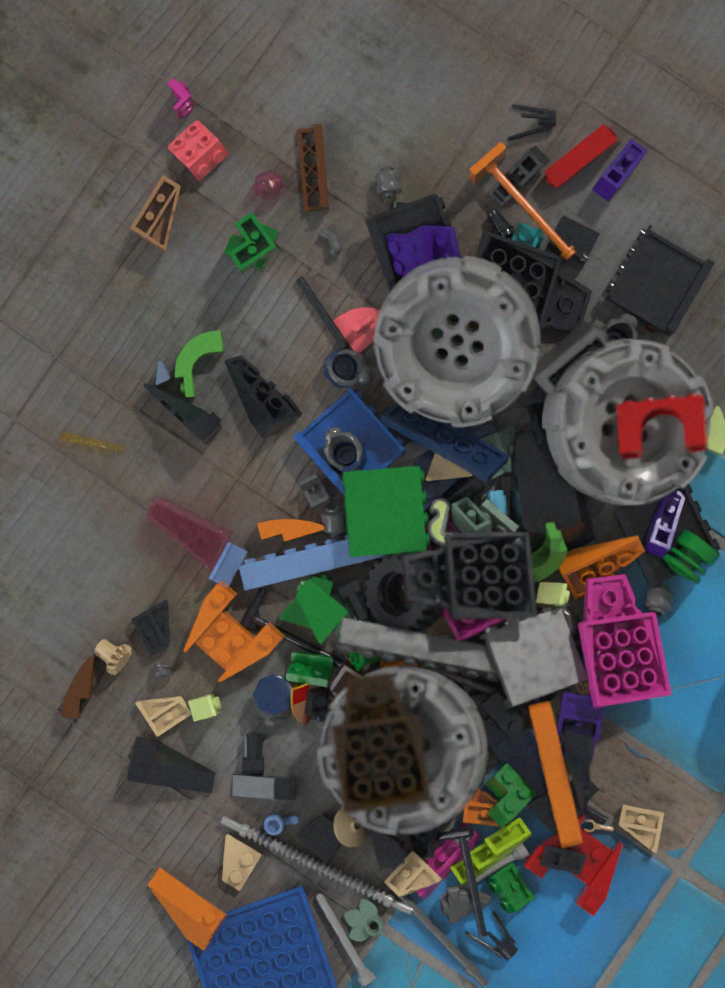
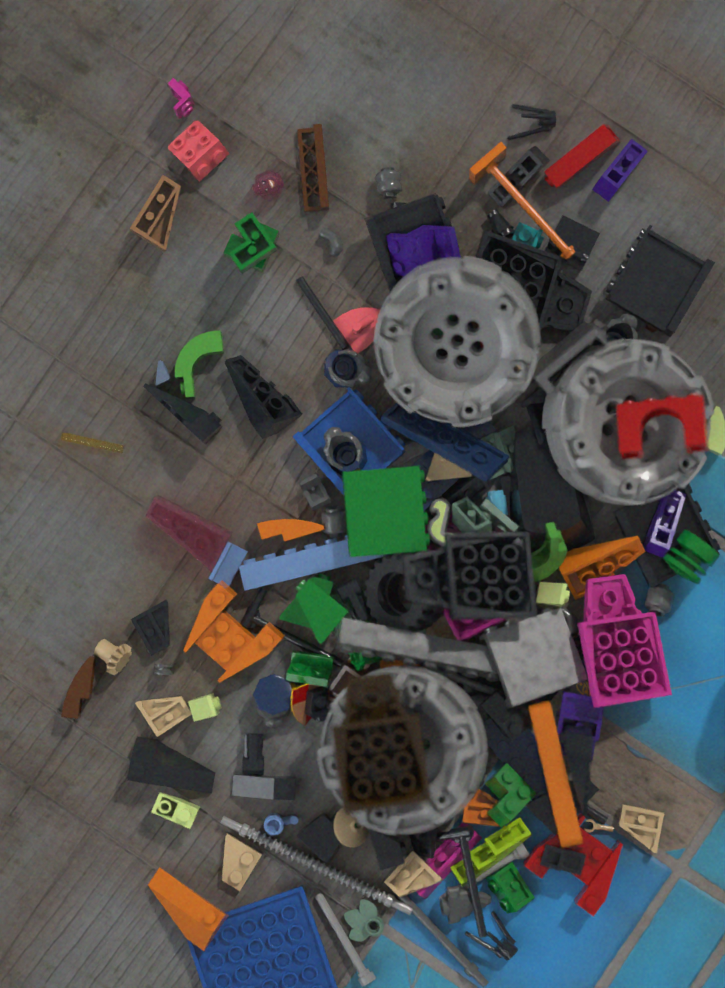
none -> yellowish green slope [151,792,200,829]

